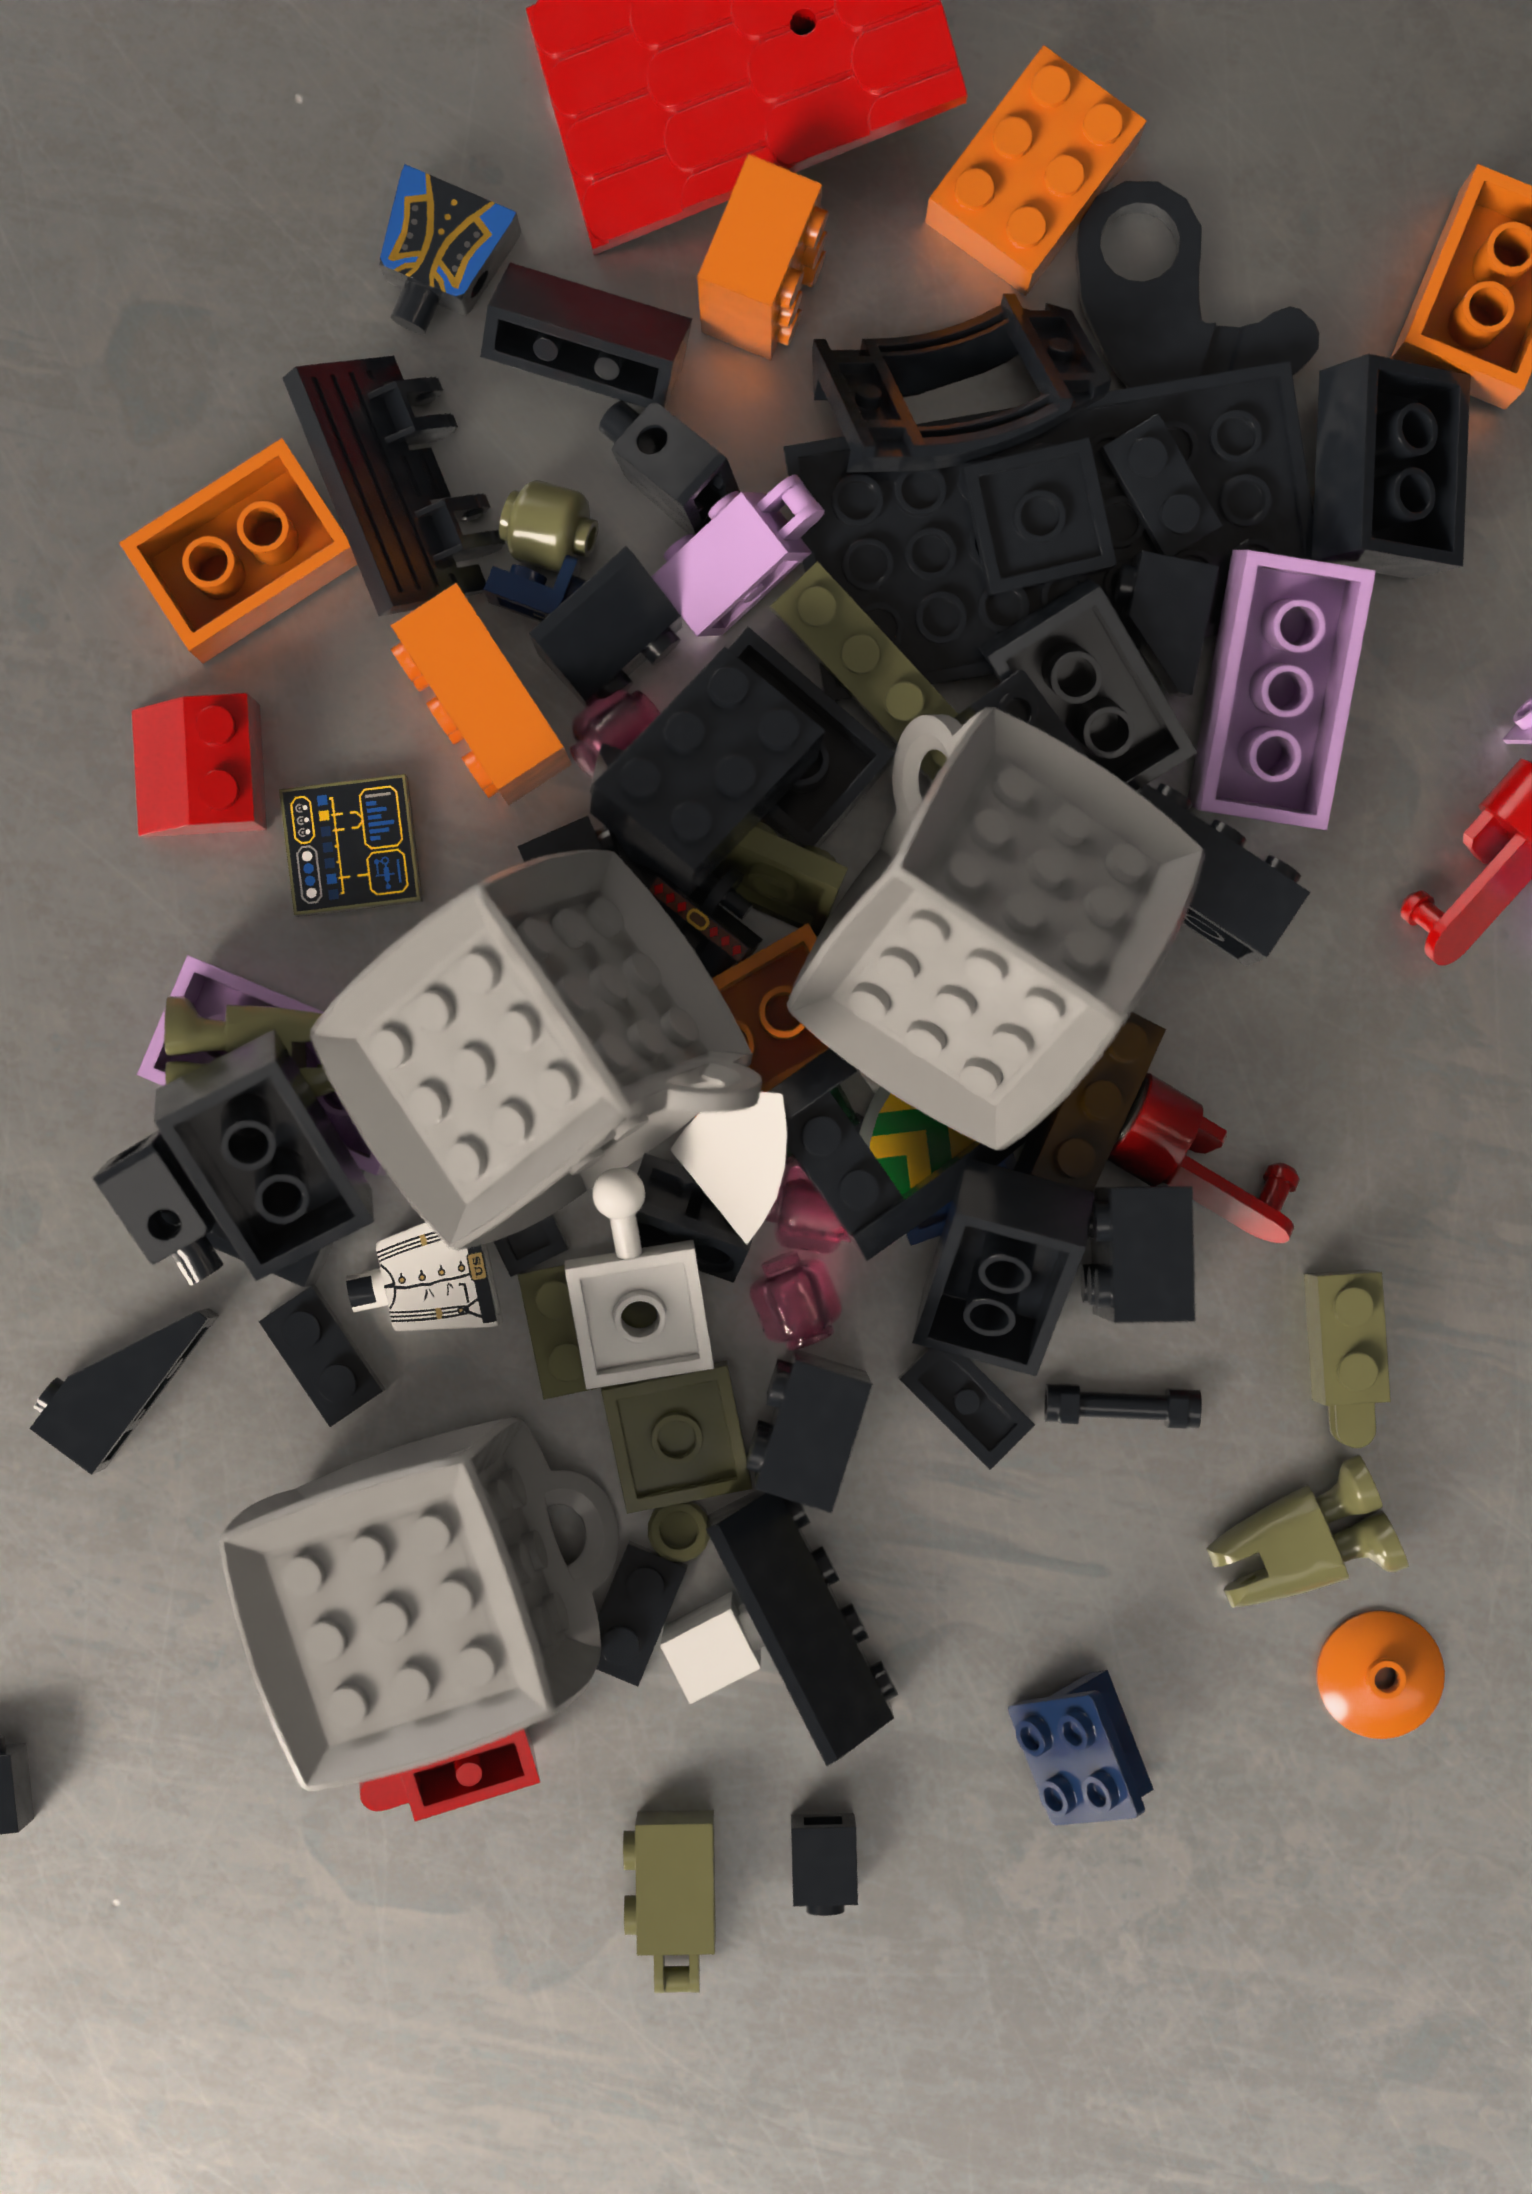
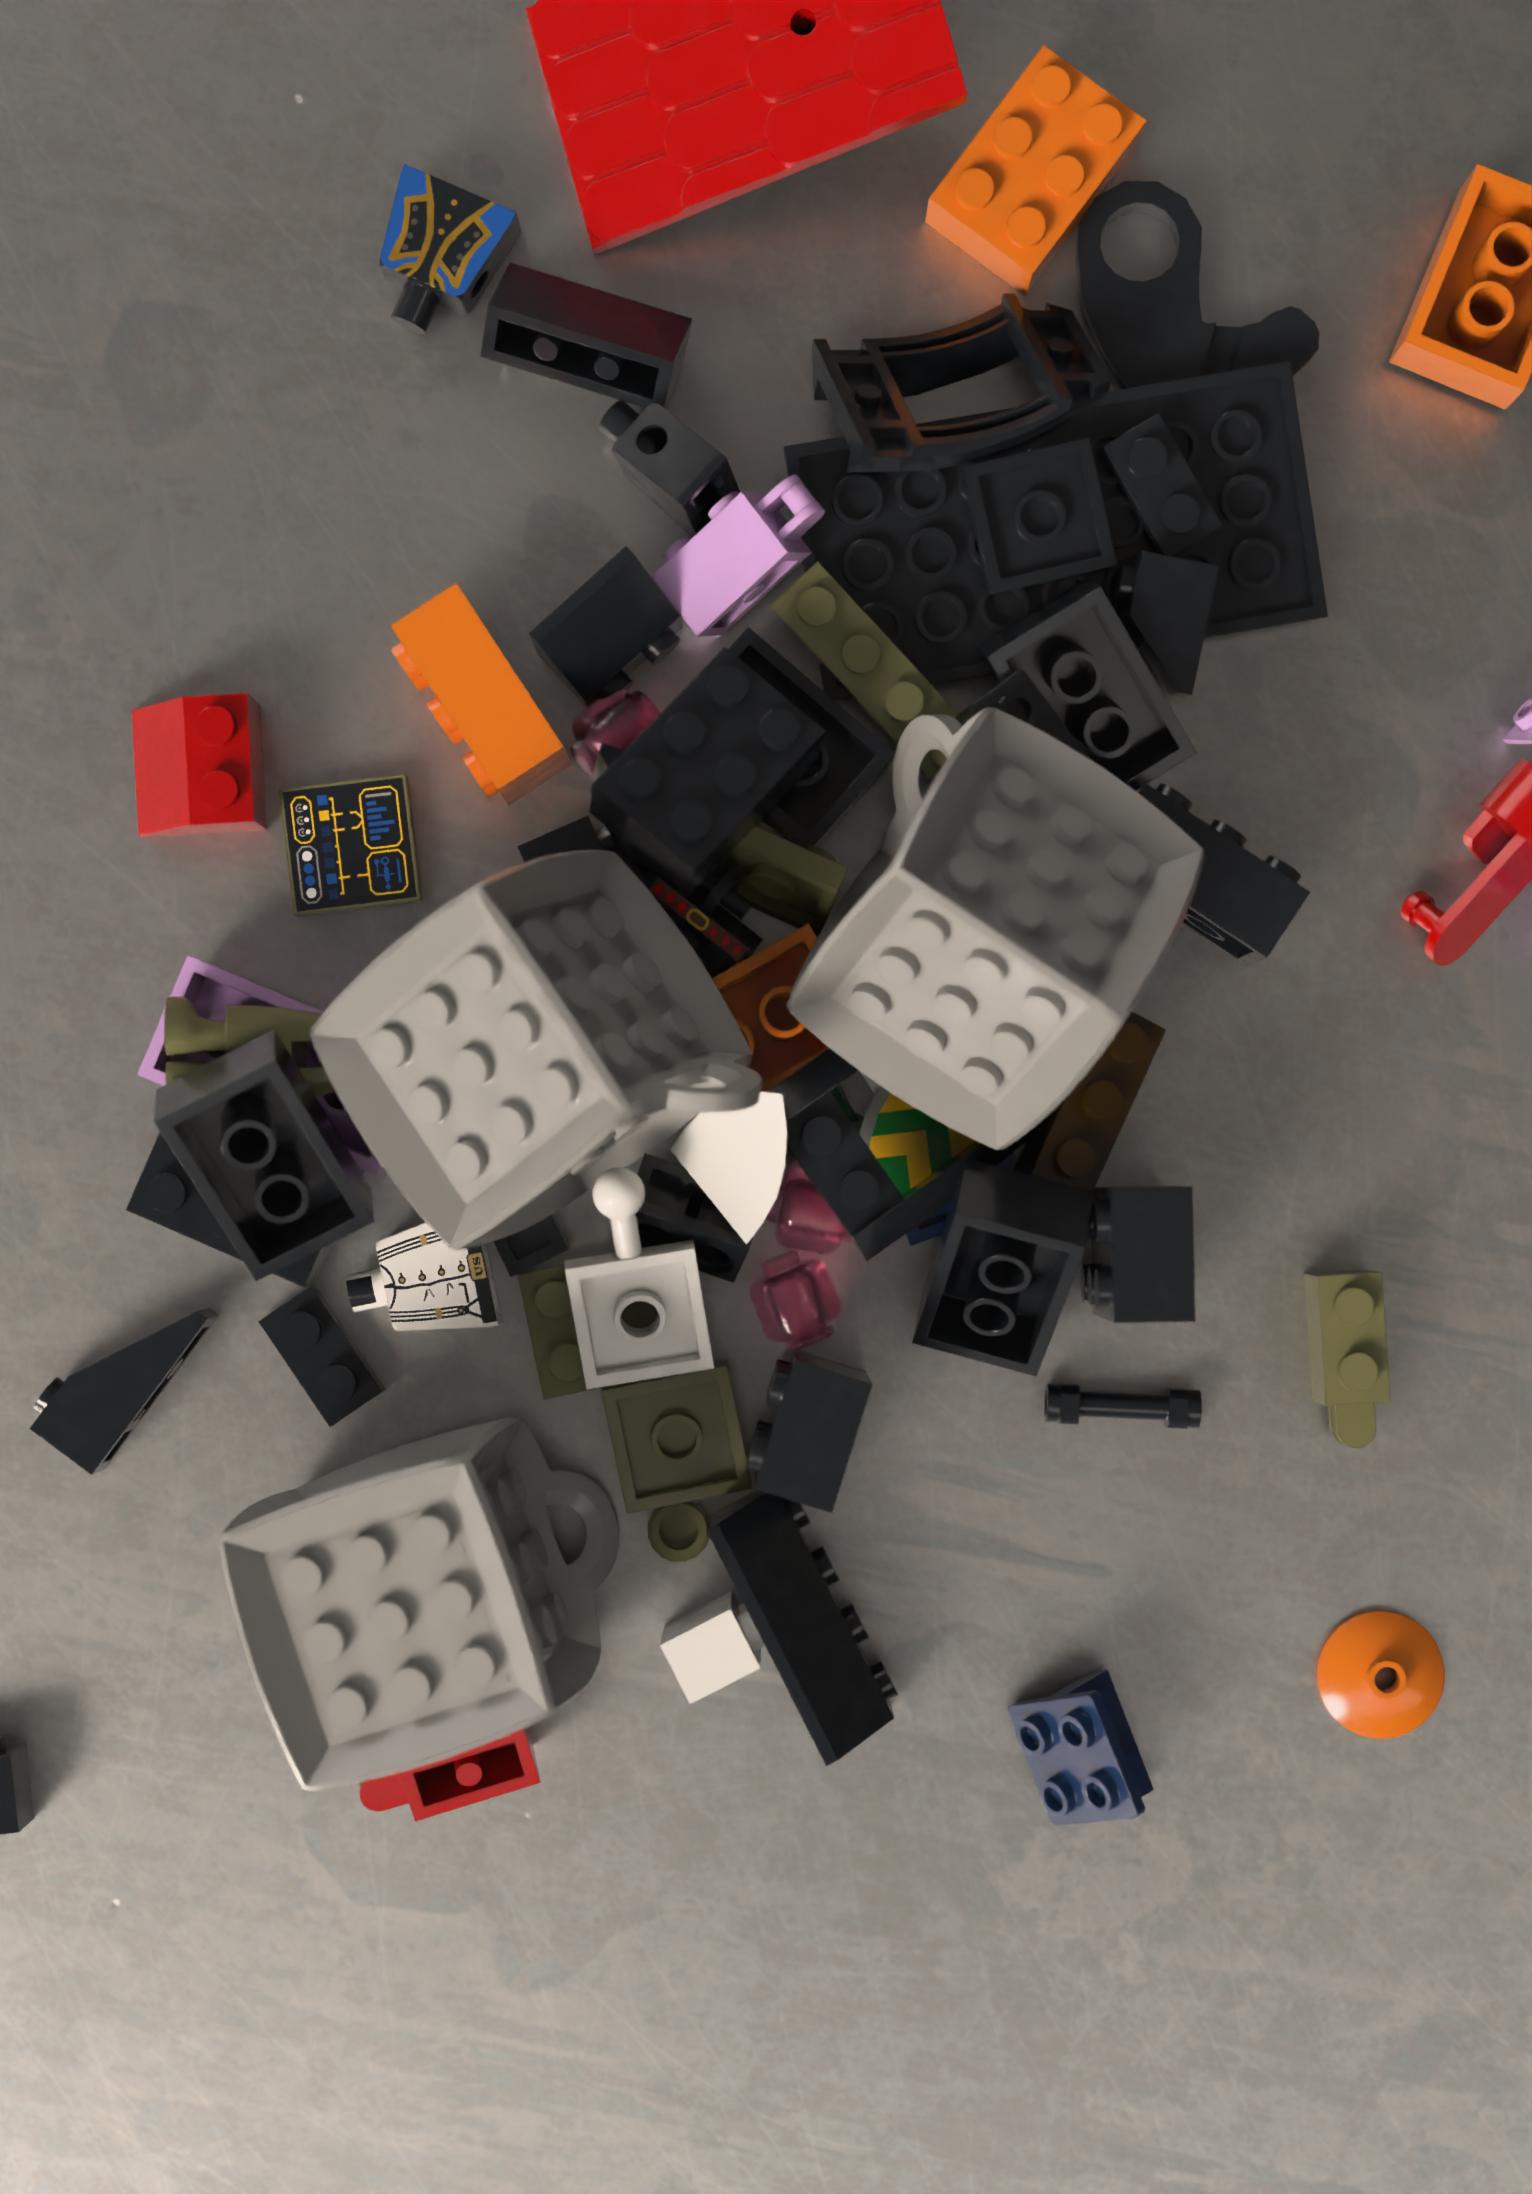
black torso [92,1130,224,1285] -> none
orange brick [119,438,357,664] -> none
black hinge [282,355,506,617] -> none
dark blue bracket [484,555,587,623] -> none
olive head [499,480,598,573] -> none
black plate [596,1541,688,1687] -> none
olive brick [623,1810,716,1993] -> none
orange brick [697,154,829,361] -> none
black brick [791,1813,858,1916] -> none
black plate [898,1348,1035,1470] -> none
red piece [1108,1073,1300,1243] -> none
lavender brick [1188,550,1376,830] -> none
olive piece [1206,1455,1409,1608] -> none
black brick [1312,353,1471,579] -> none

